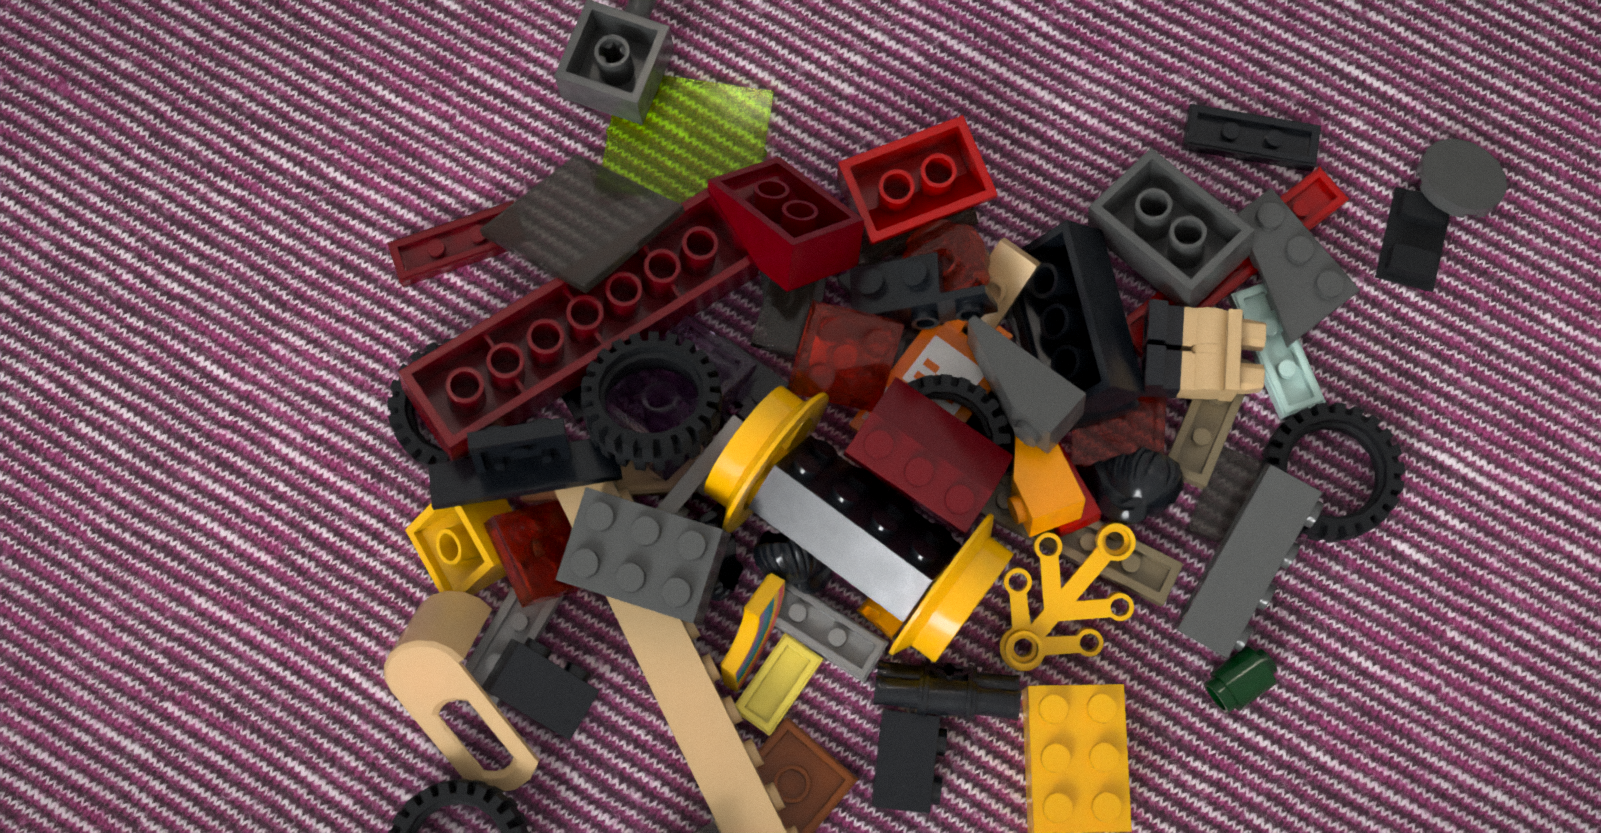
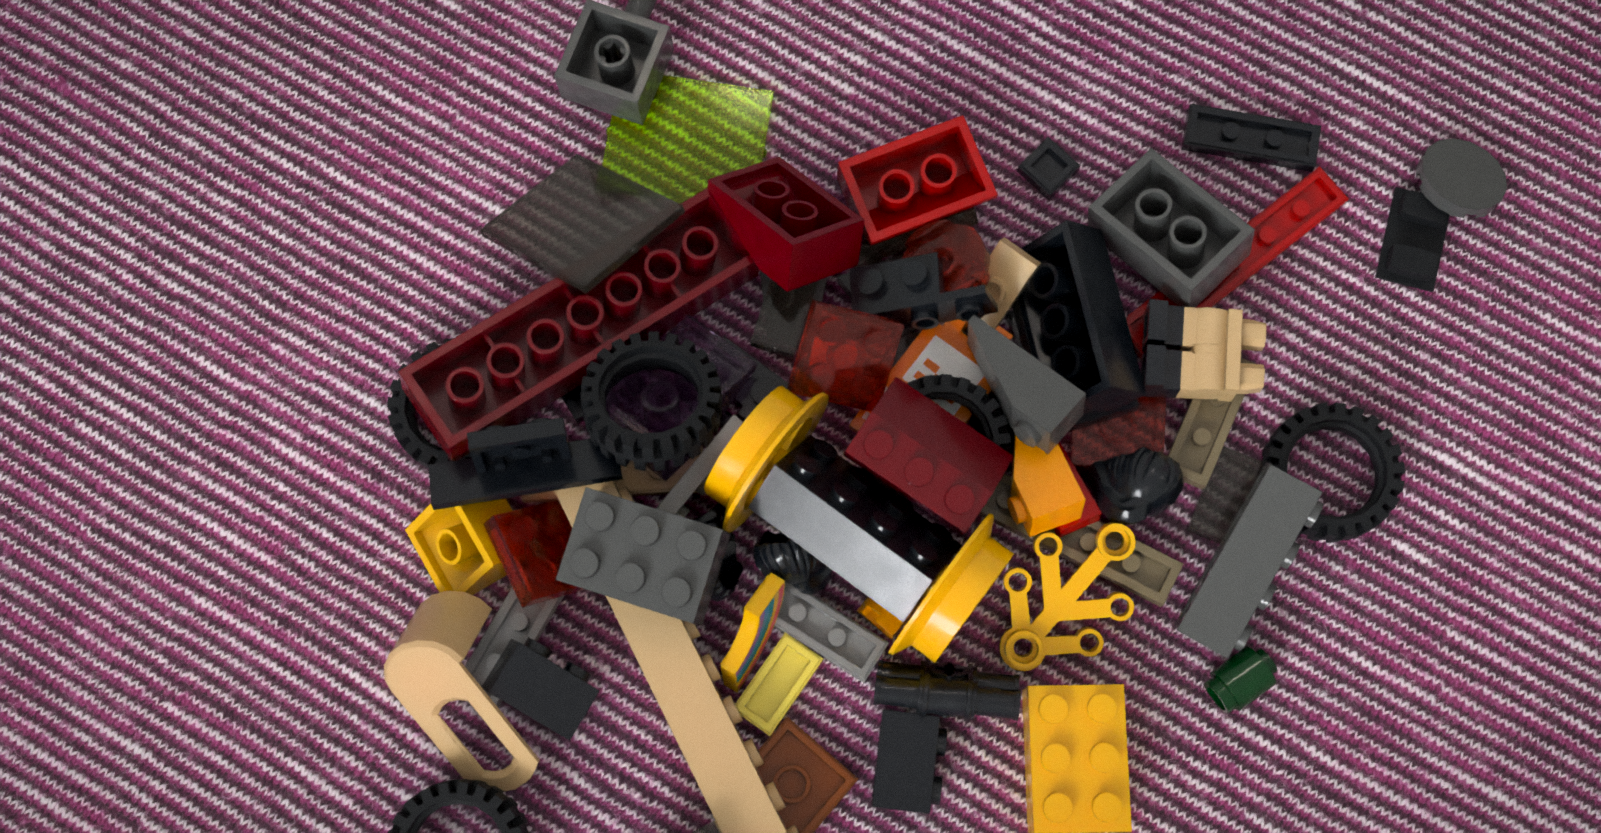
dark red tile [387,200,529,287] -> none
light aqua tile [1228,283,1326,421] -> none
dark grey wing [1237,188,1360,348] -> none
none -> black tile [1017,137,1081,200]

